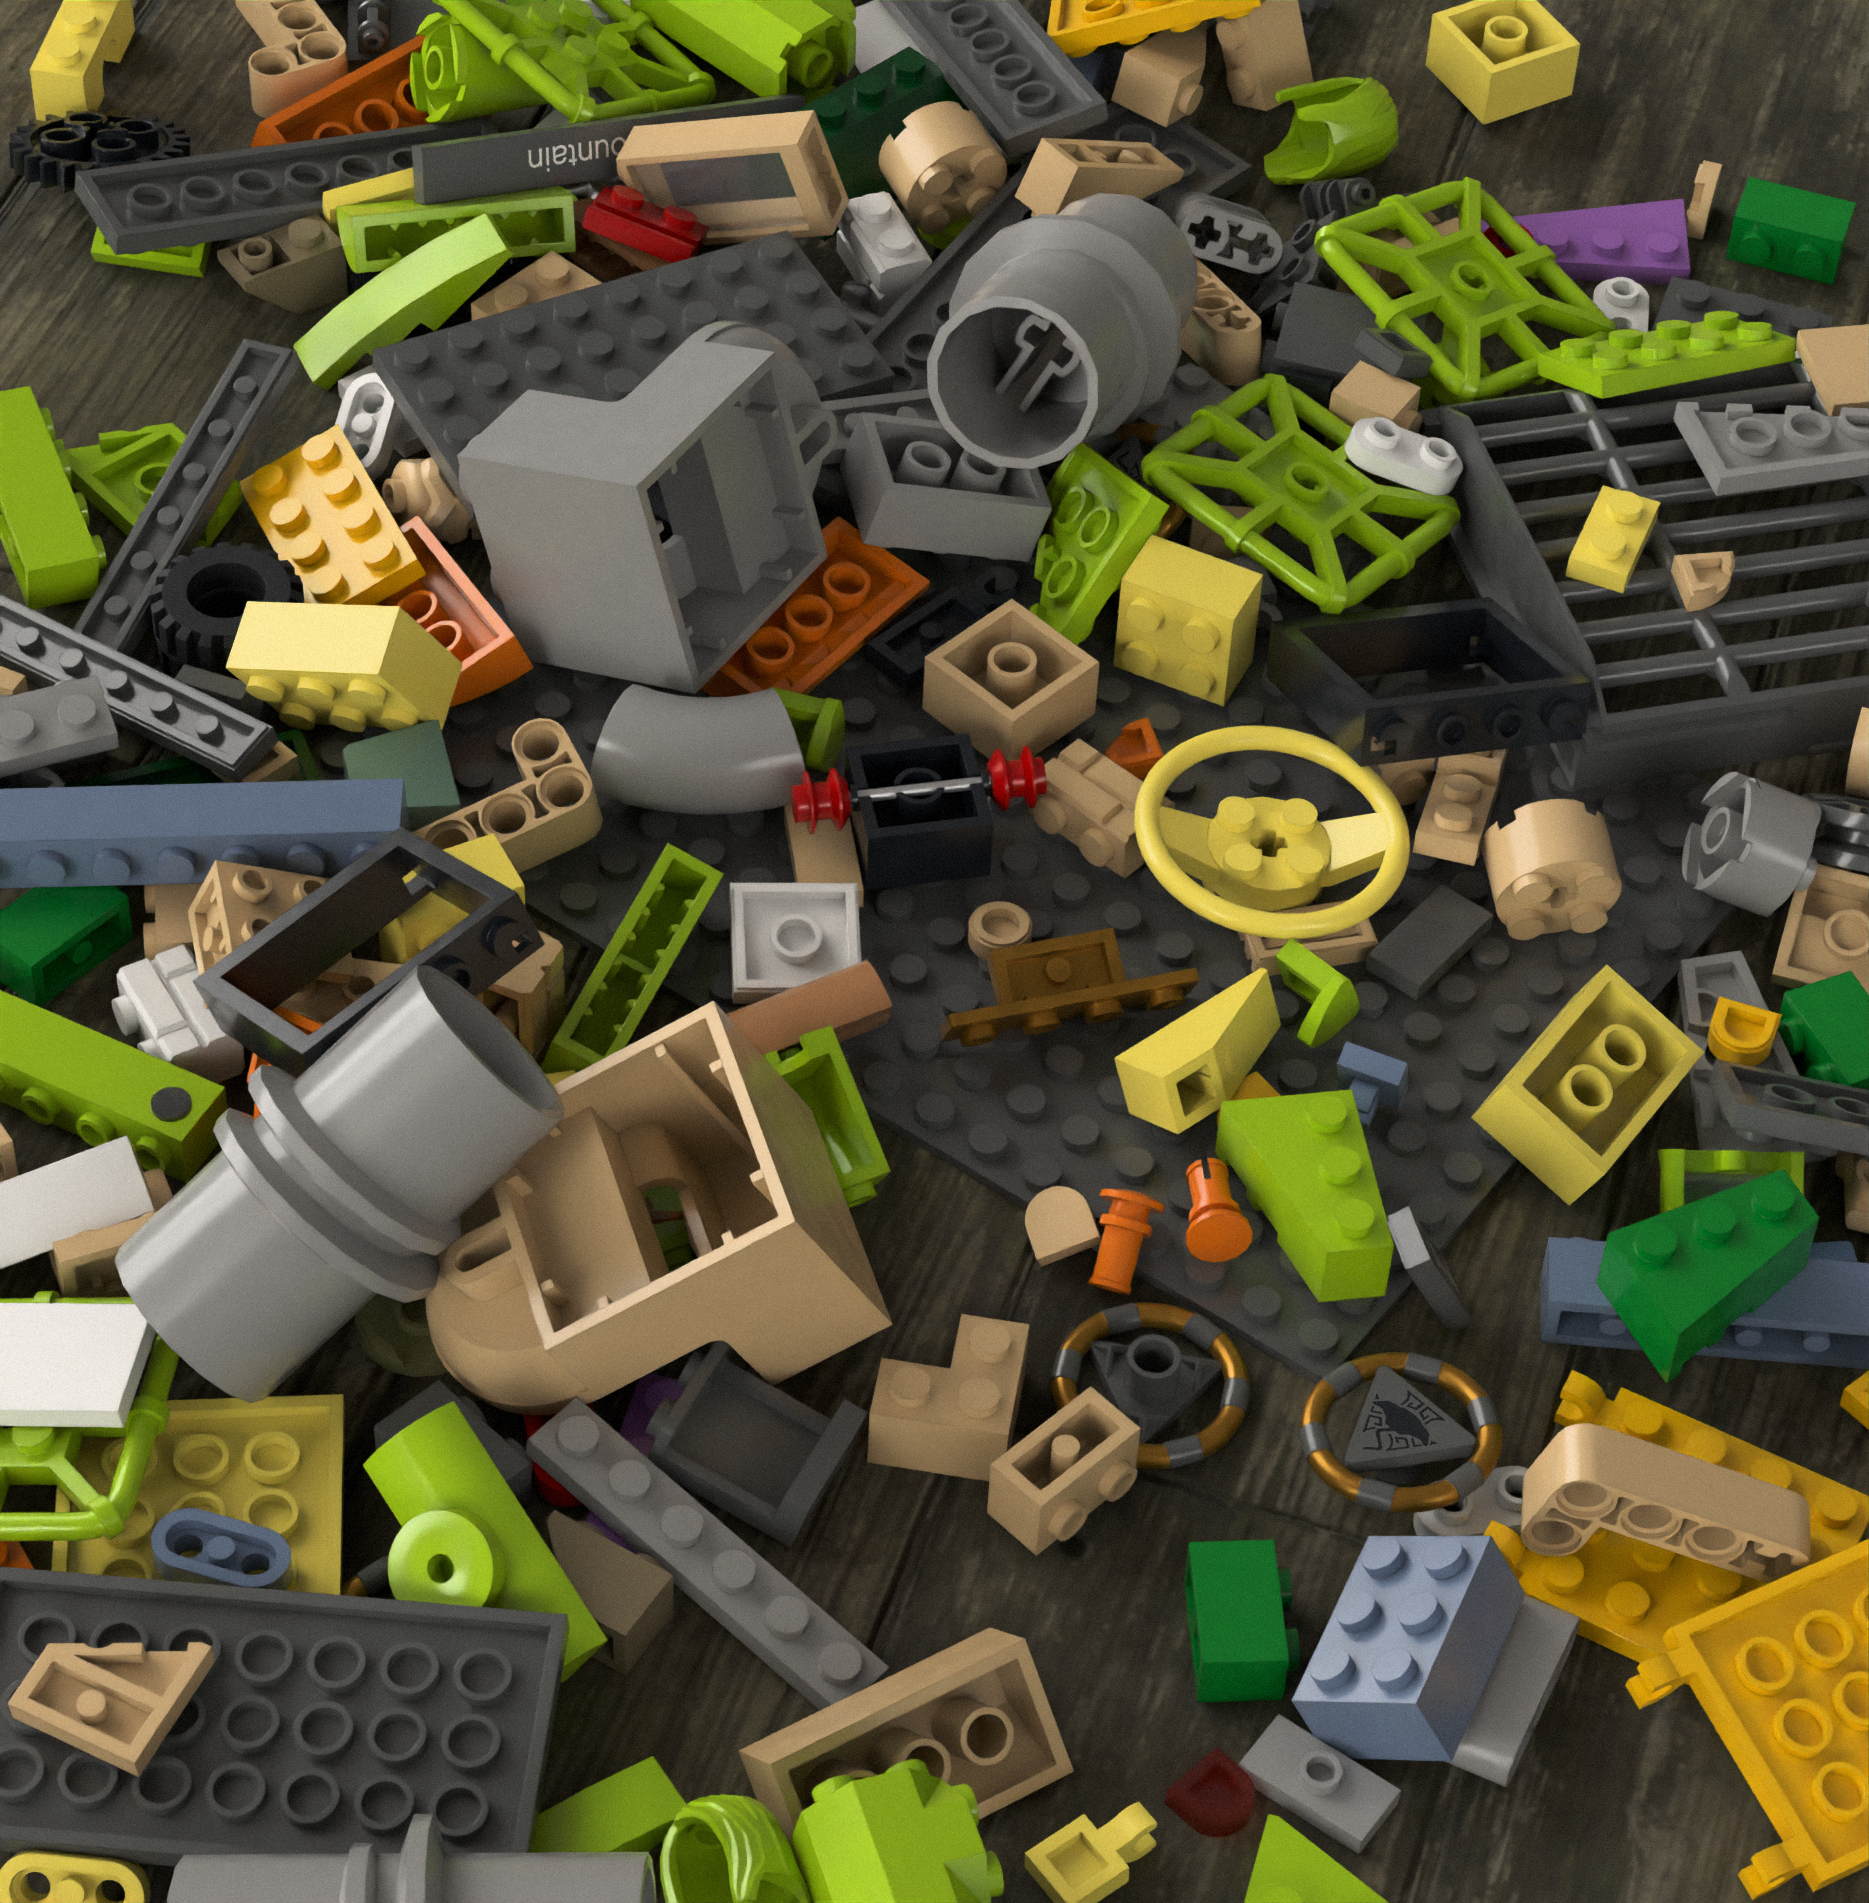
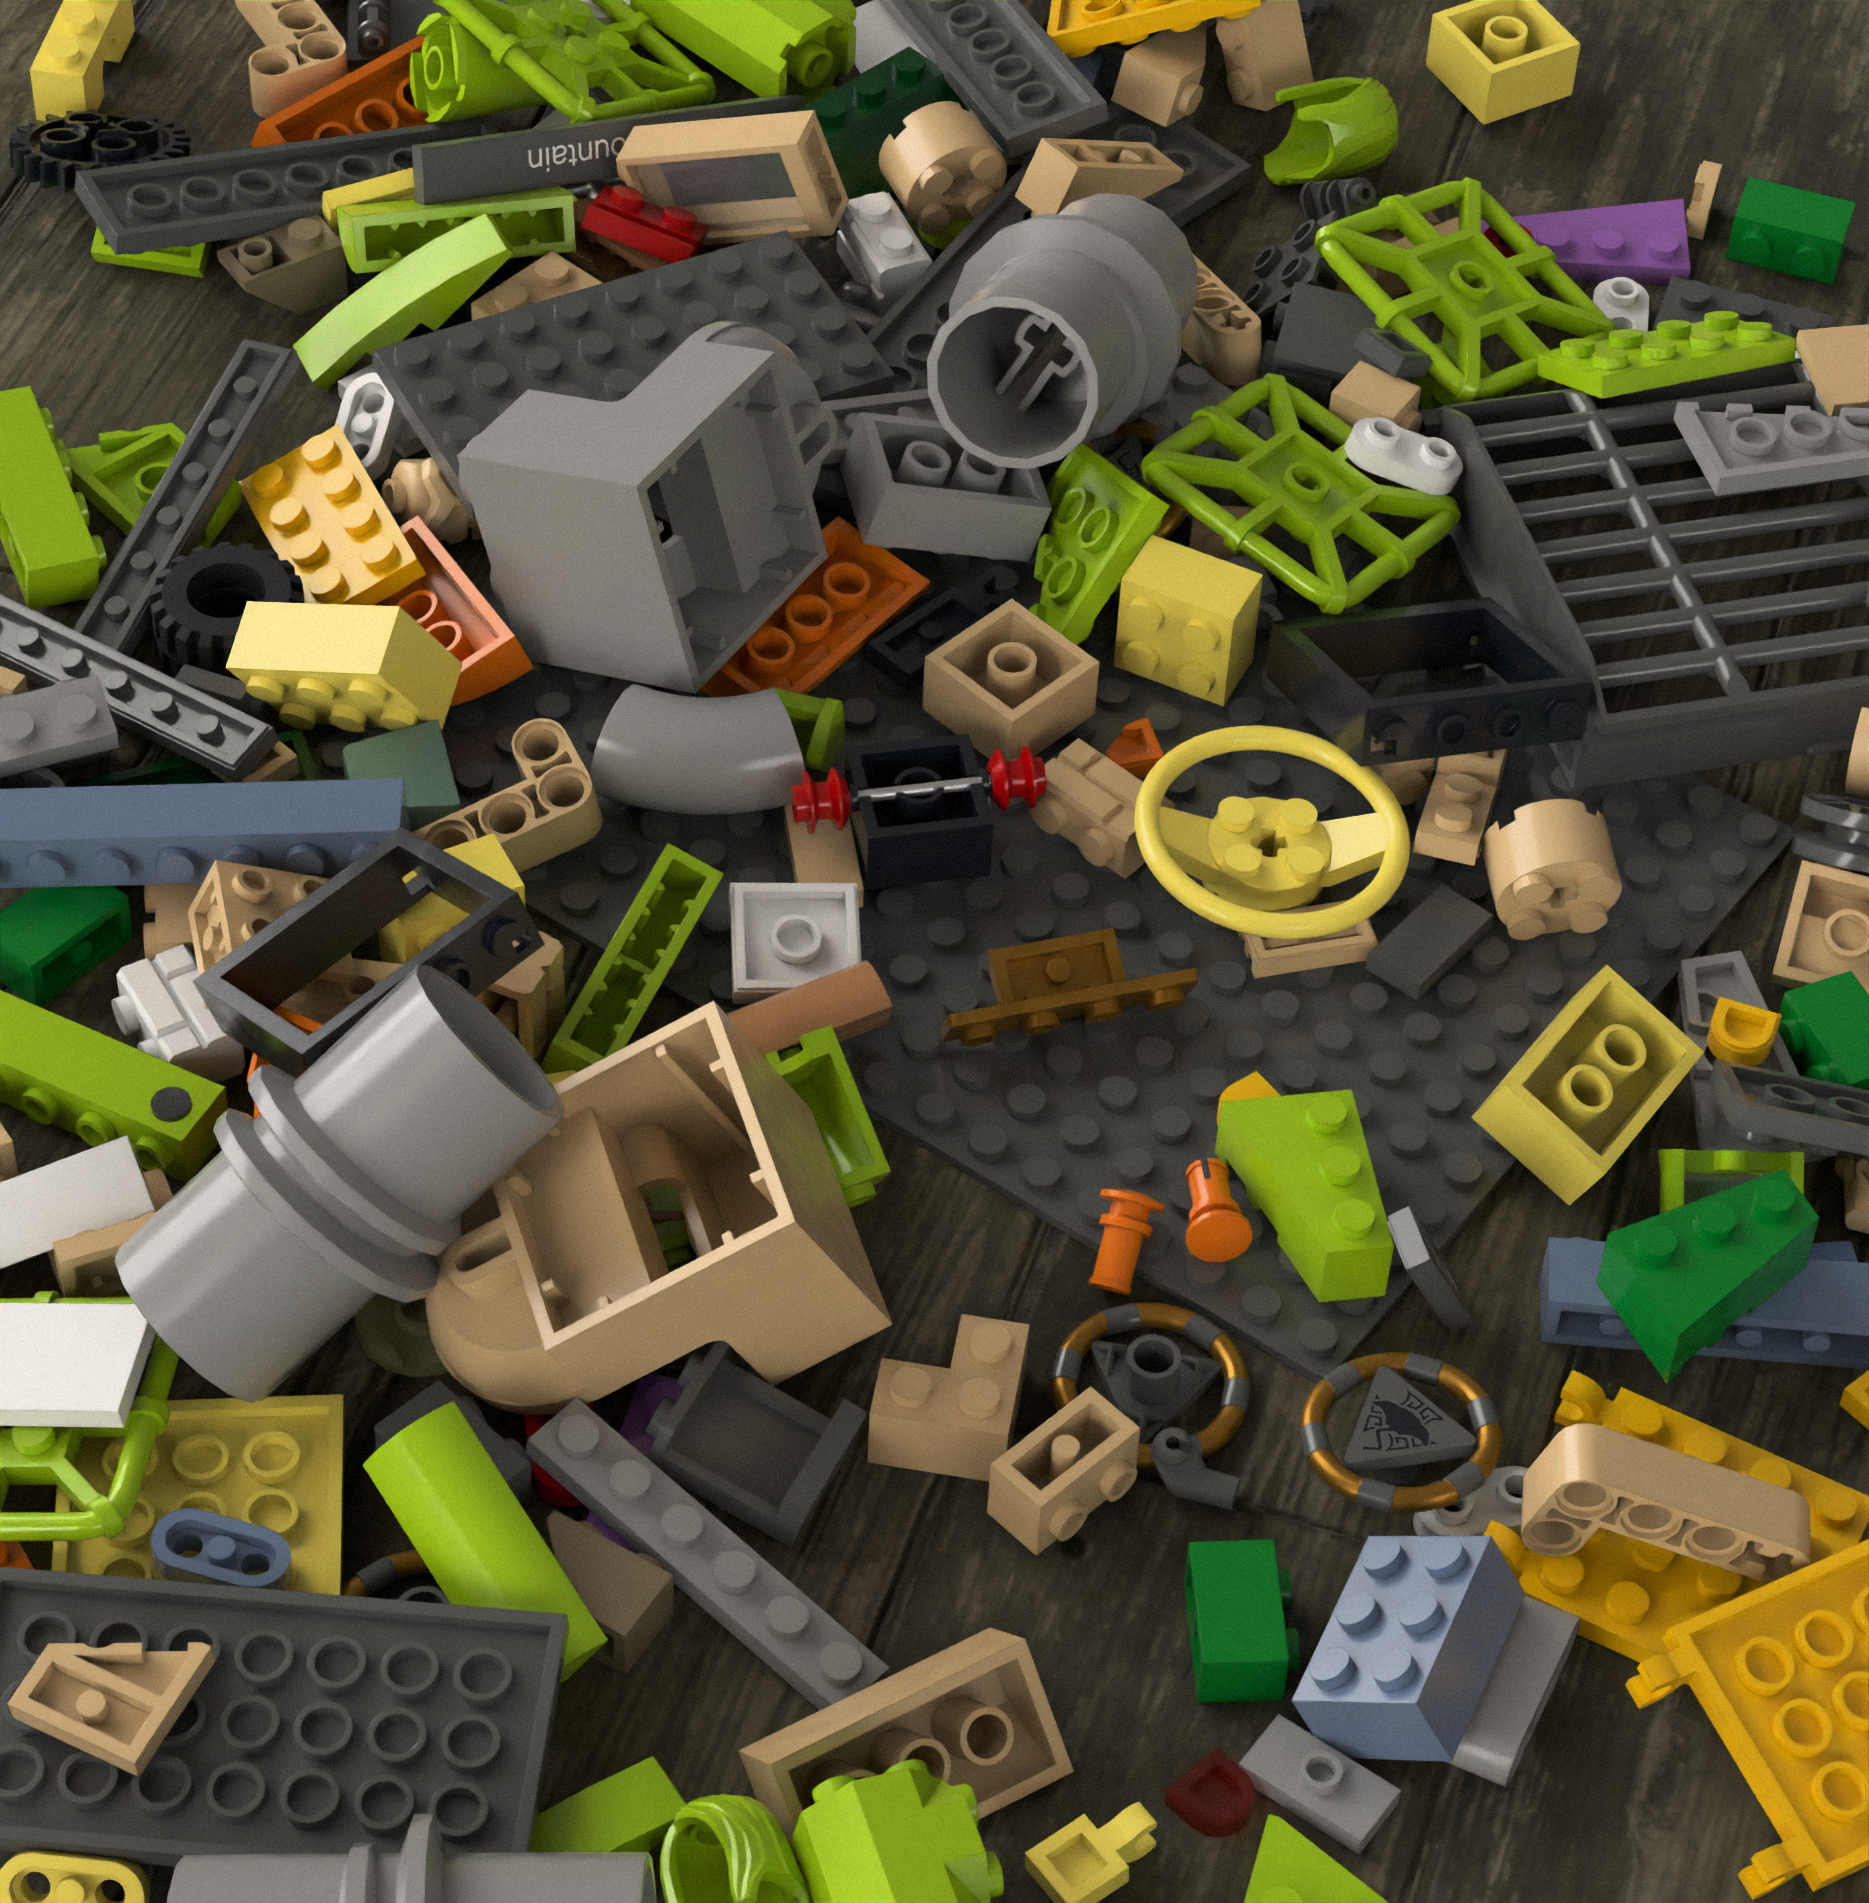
lime piece [388,1508,506,1608] -> none
tan tile [968,901,1032,961] -> none
tan tile [1025,1186,1102,1267] -> none
light yellow slope [1114,968,1281,1134] -> none
light grey connector [1169,192,1283,274] -> none
lime tile [1275,938,1360,1049] -> none
sand blue tile [1337,1041,1409,1127] -> none
light yellow plate [1565,485,1660,593] -> none
tan tile [1671,551,1735,612] -> none
light grey brick [1682,772,1821,917] -> none
none -> dark grey arm [1151,1427,1240,1511]

